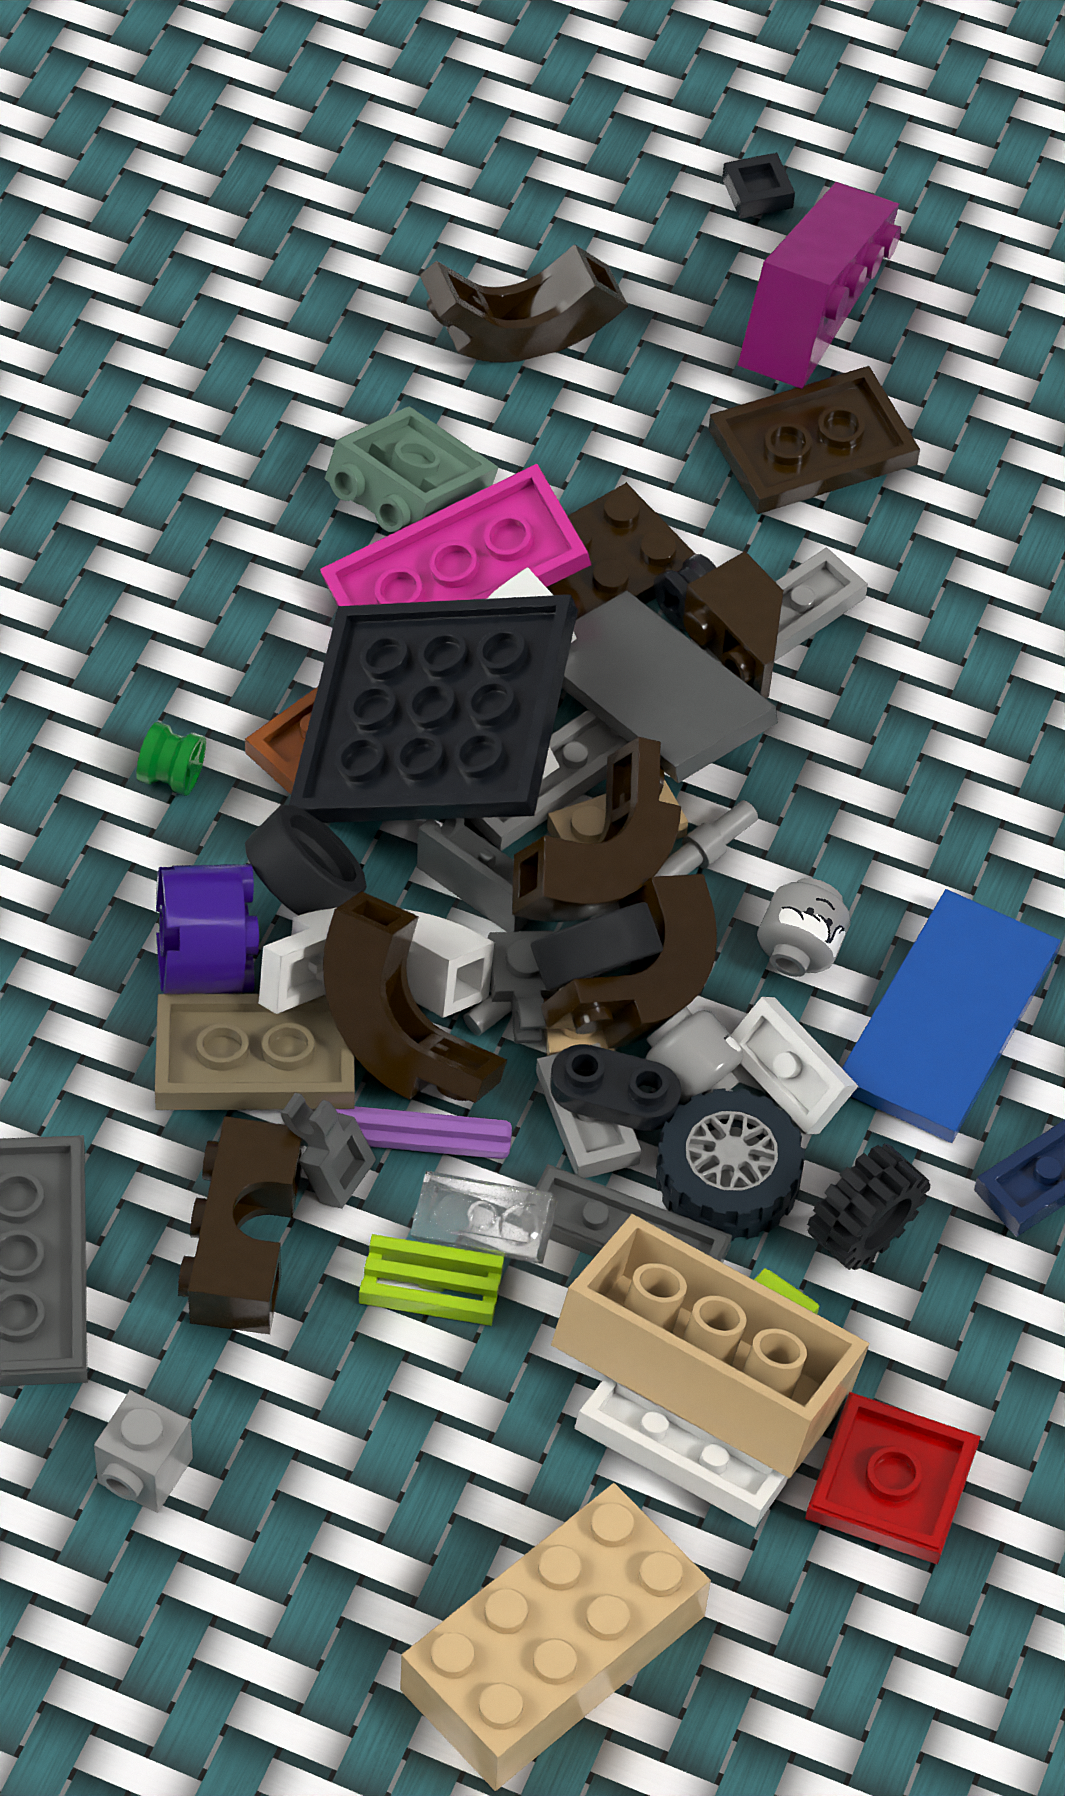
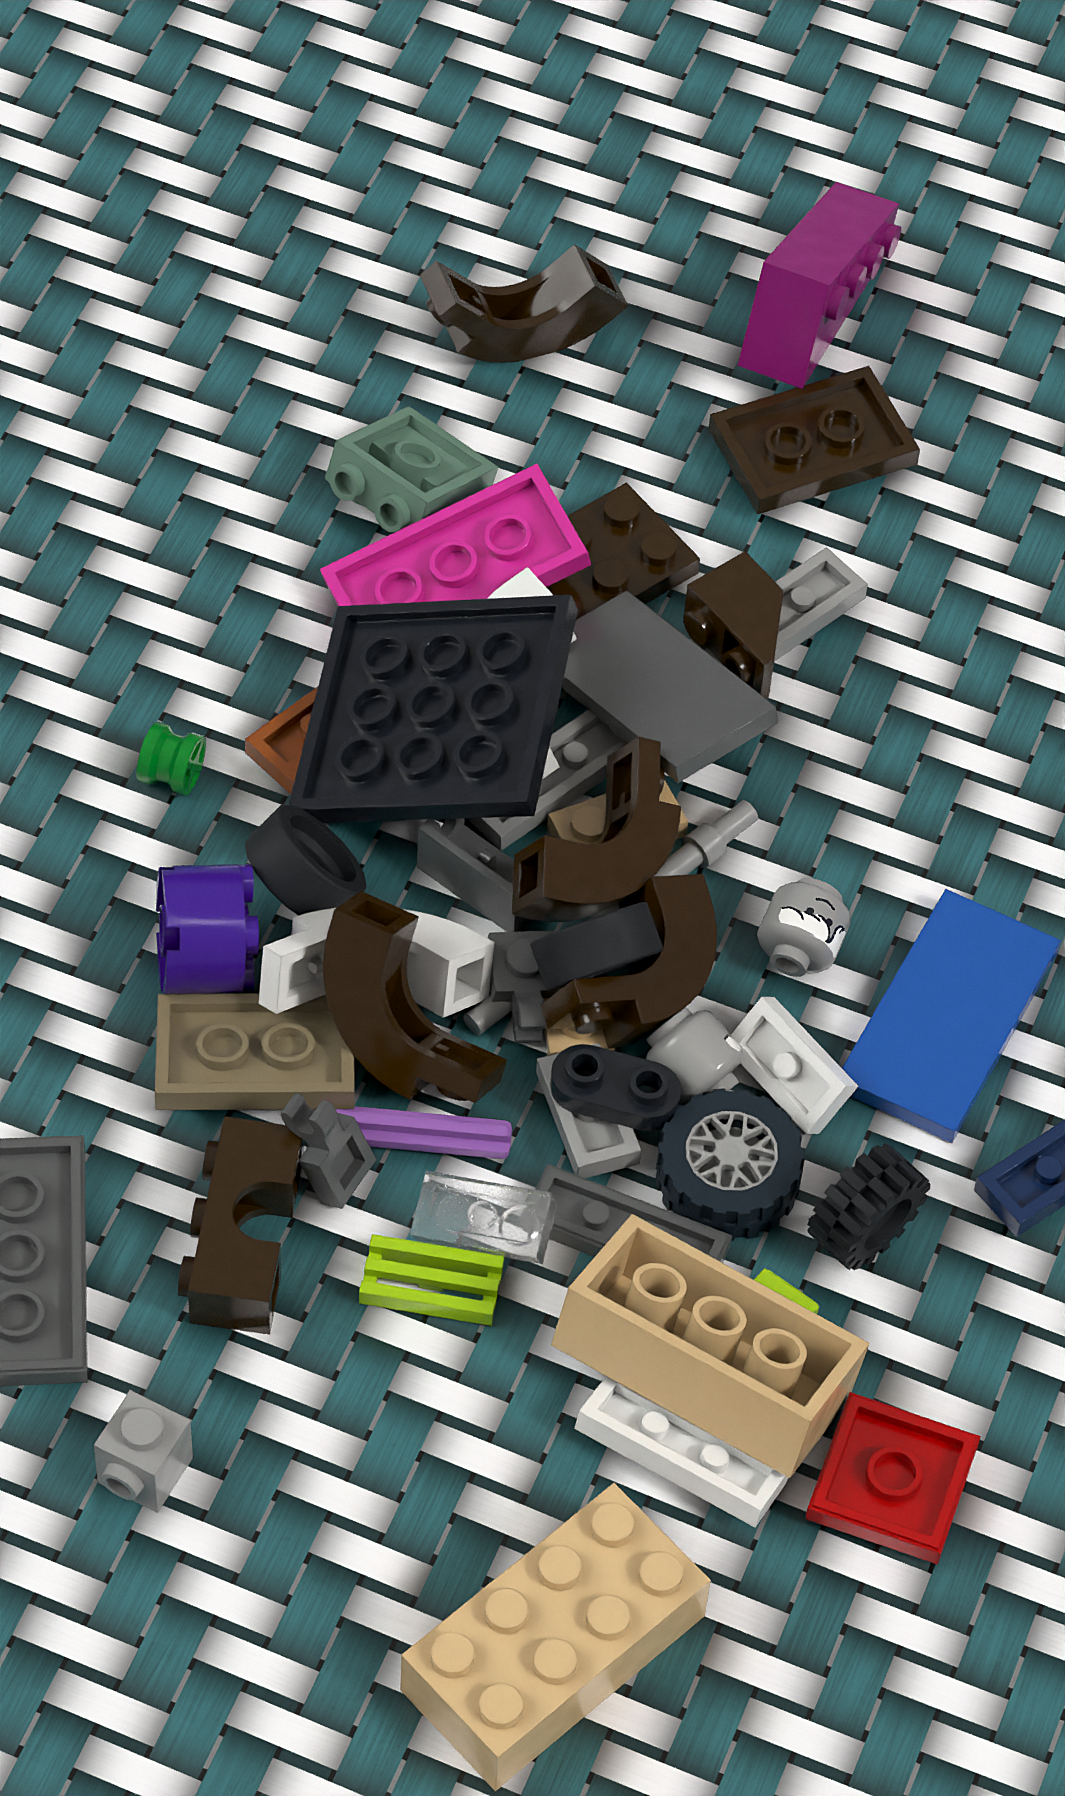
black wheel [653,554,717,629] -> none
black plate [722,152,795,219] -> none

